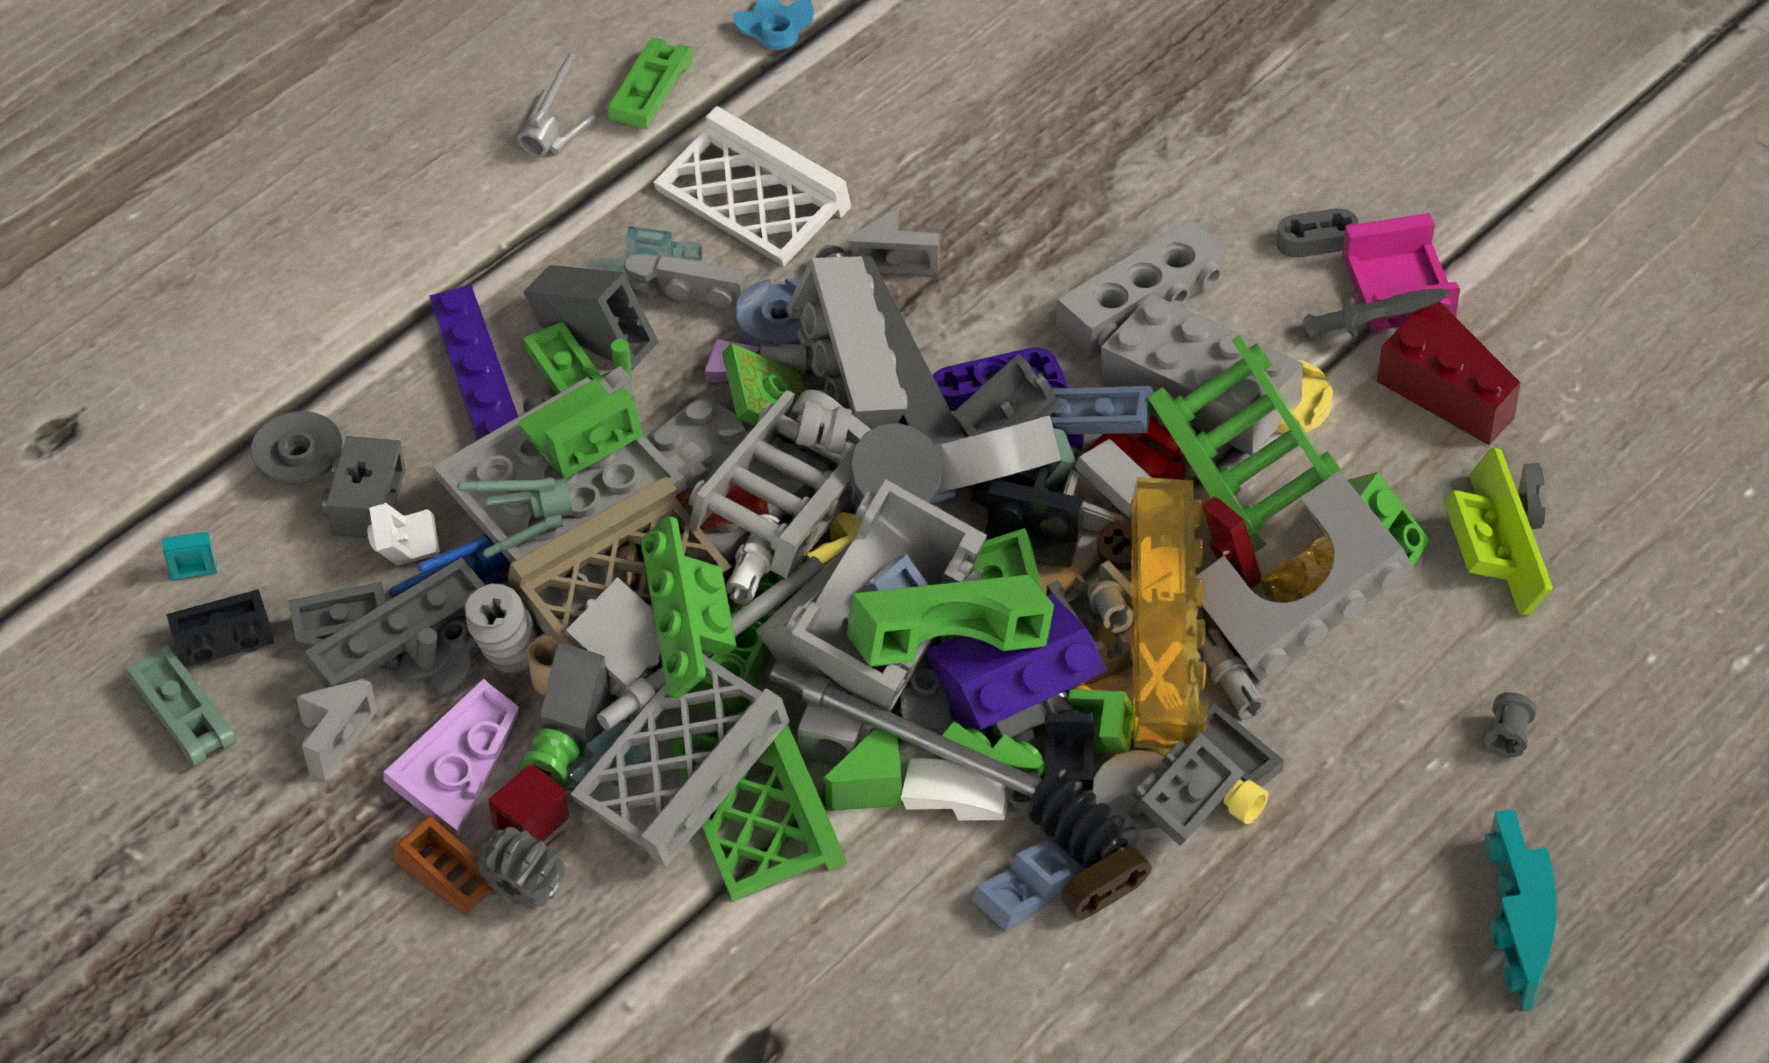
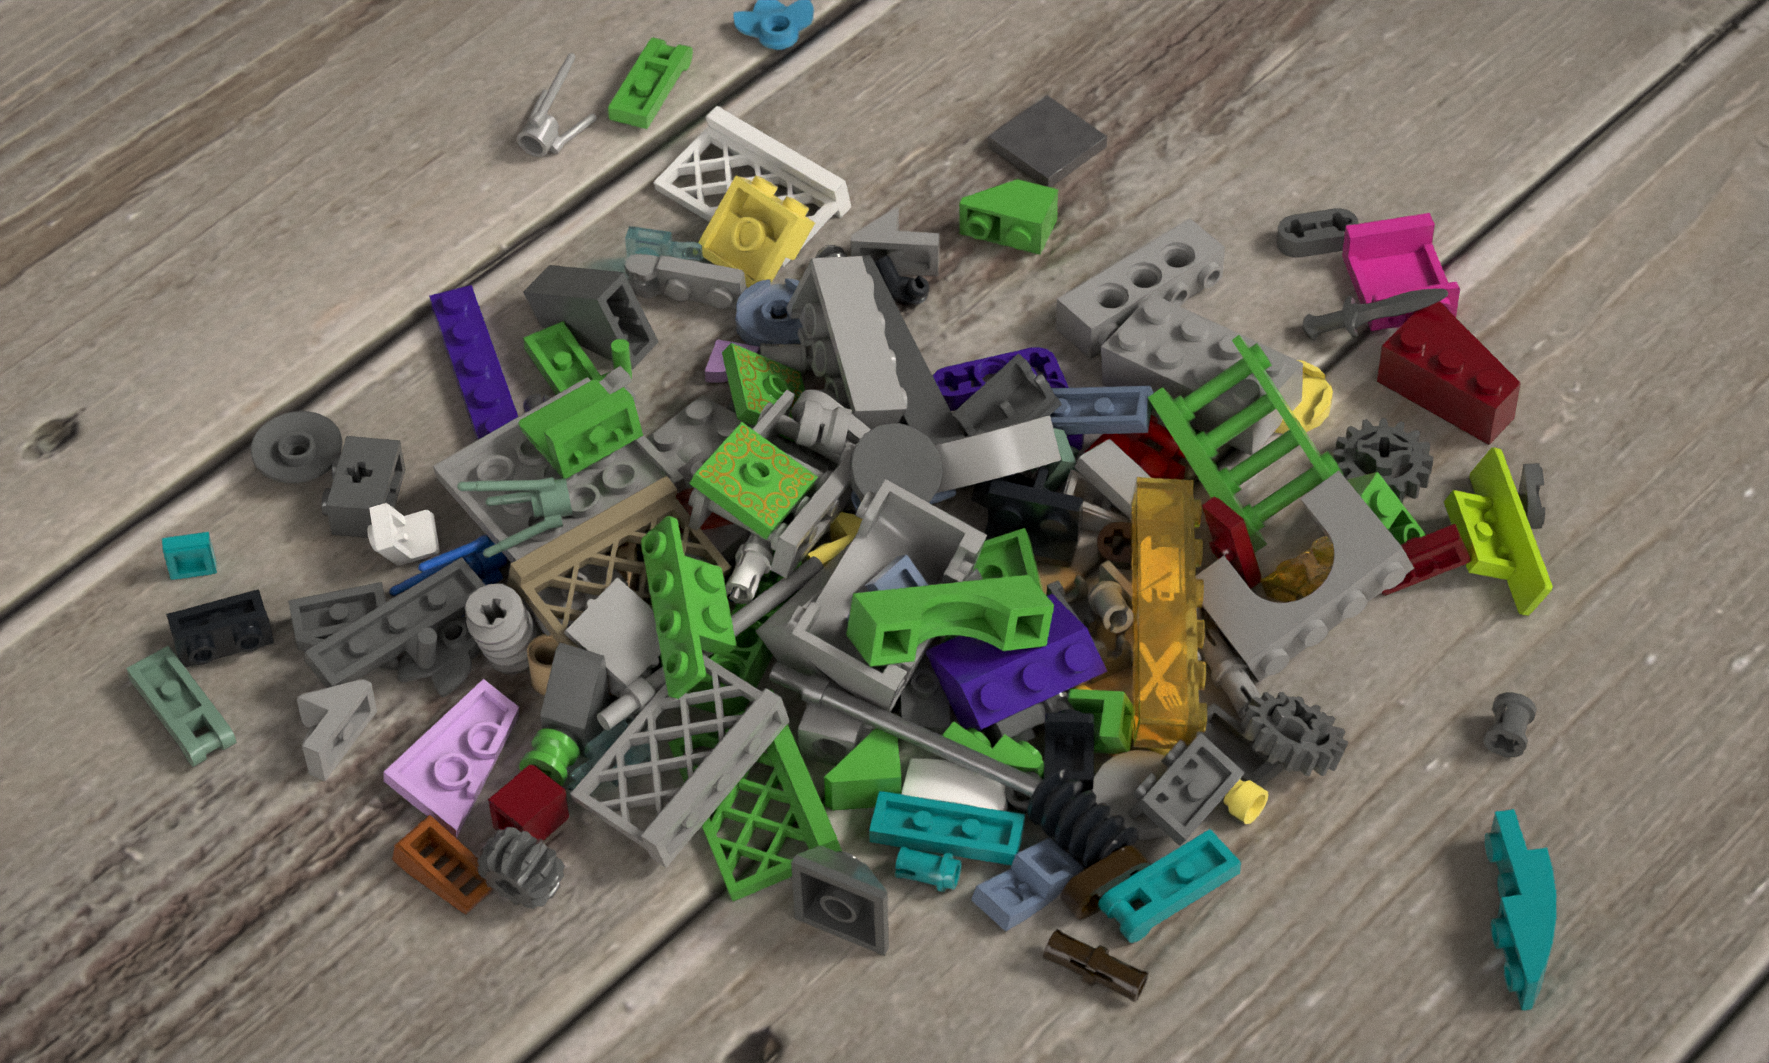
none -> bright green plate [689,422,818,540]
none -> light yellow plate [694,175,815,287]
none -> dark grey slope [791,845,889,956]
none -> teal plate [869,791,1025,866]
none -> black arm [875,256,930,306]
none -> teal pin [895,846,961,892]
none -> bright green slope [959,179,1058,255]
none -> flat silver tile [988,95,1107,187]
none -> dark brown pin [1043,929,1149,1002]
none -> teal plate [1098,829,1241,943]
none -> dark grey gear [1240,692,1348,776]
none -> dark grey gear [1333,418,1434,504]
none -> dark red plate [1381,524,1471,596]

